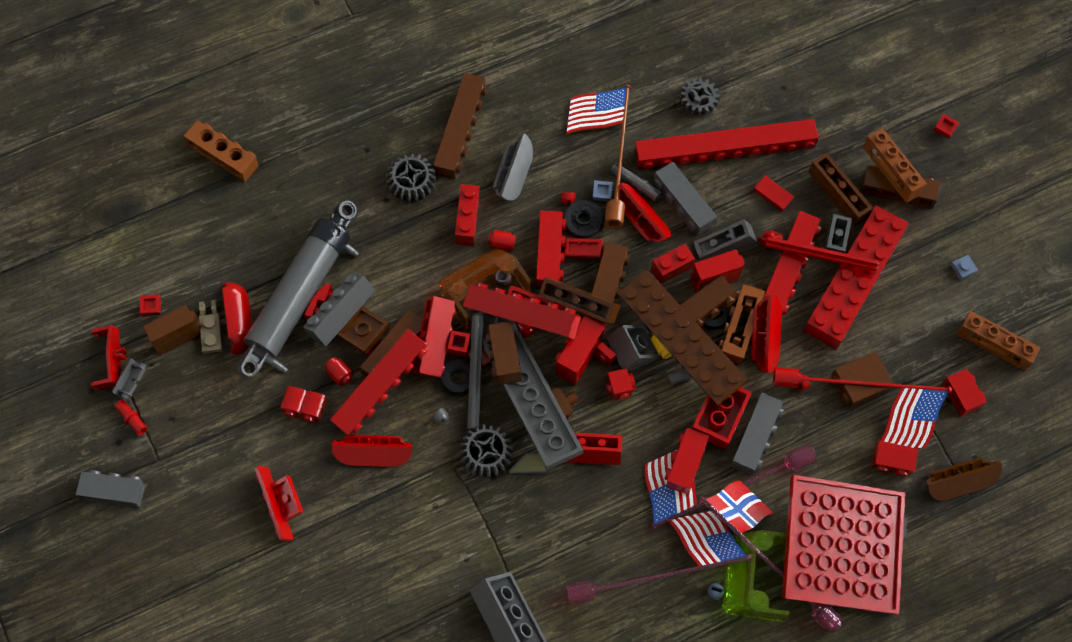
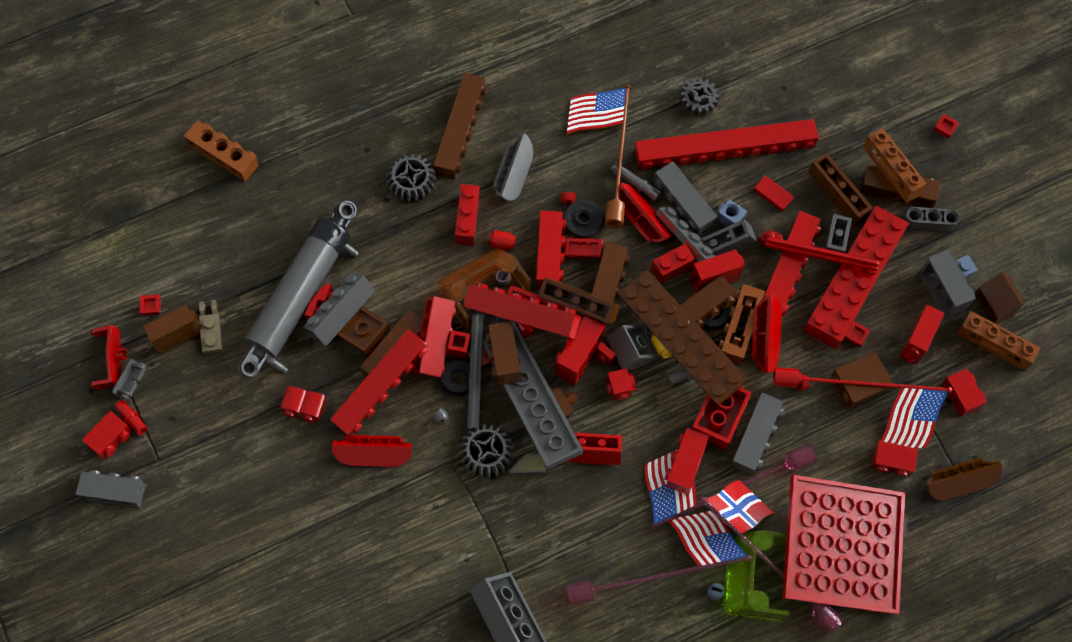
red brick [222,282,253,355] -> none
red bracket [255,466,304,541] -> none
red brick [324,357,353,386] -> none
sand blue plate [592,180,613,202] -> none
none -> red brick [82,411,132,460]
none -> dark grey plate [655,207,715,262]
none -> sand blue brick [716,199,748,227]
none -> red plate [844,321,870,348]
none -> red brick [899,305,945,365]
none -> dark grey beam [903,207,960,232]
none -> dark grey brick [918,250,976,321]
none -> reddish brown slope [975,271,1024,324]

